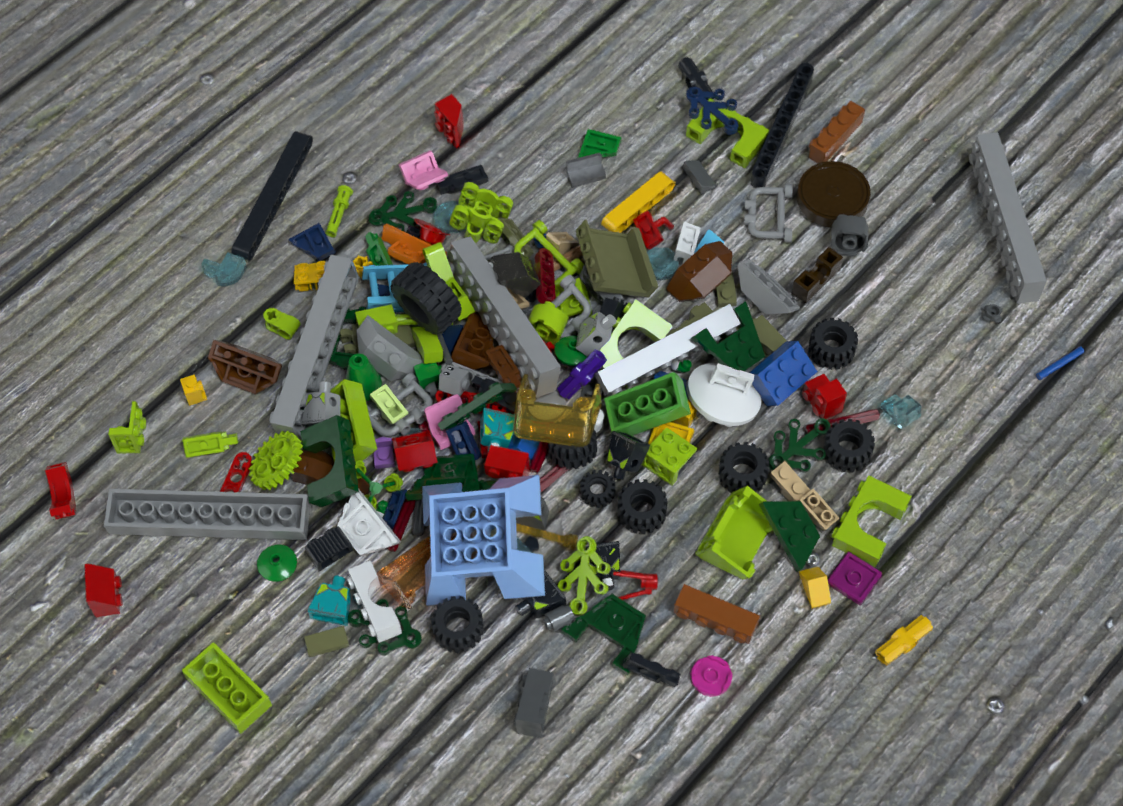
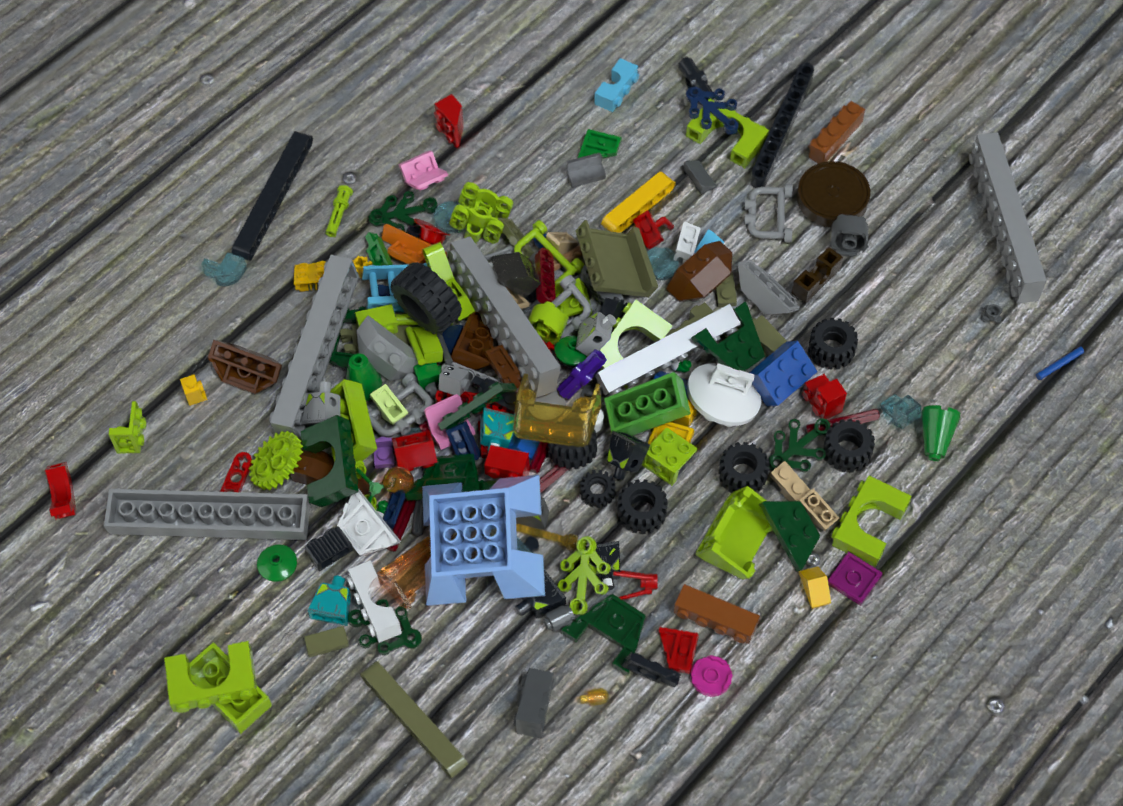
red slope [85,564,123,617] -> none
lime hinge [182,431,239,458] -> none
lime piece [263,308,301,340] -> none
dark blue wing [289,223,336,261] -> none
black tyre [431,596,484,653] -> none
black hinge [438,165,488,194] -> none
yellow piece [875,615,933,666] -> none
none -> lime arch [164,641,258,713]
none -> olive beam [360,661,468,779]
none -> clear orange hair [382,466,414,493]
none -> lime bar [405,326,426,365]
none -> clear yellow cylinder [579,688,609,706]
none -> medium azure arch [595,58,639,112]
none -> red wing [659,627,699,674]
none -> green cone [921,405,961,461]

